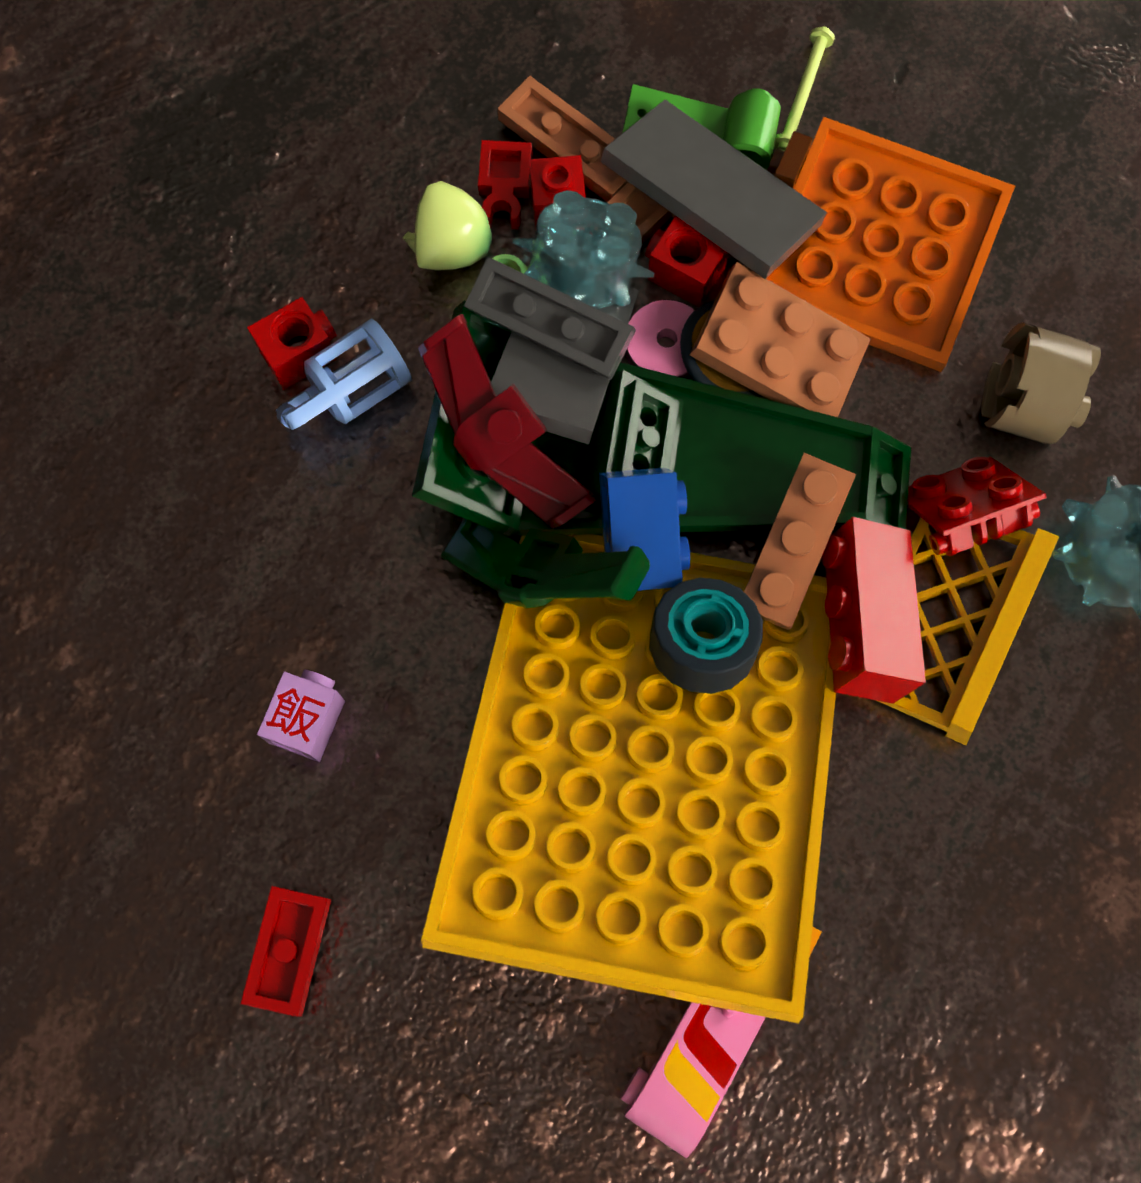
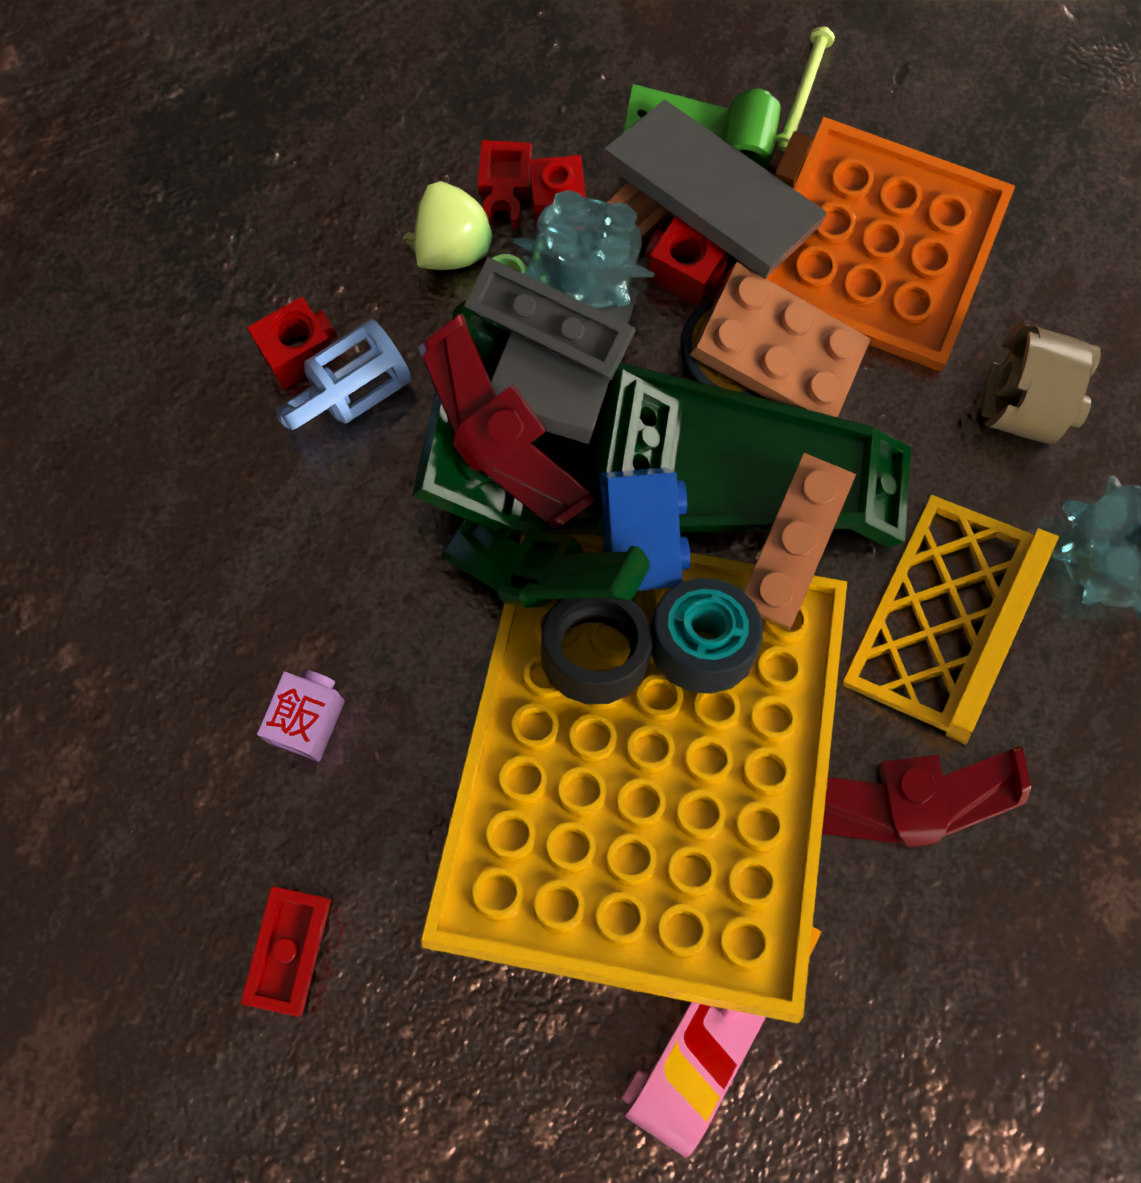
nougat plate [497,75,628,202] -> none
bright pink piece [625,300,695,379] -> none
brick [821,517,926,704] -> none
red hinge [907,456,1046,557] -> none
none -> black tyre [541,598,653,704]
none -> dark red plate [822,746,1031,847]

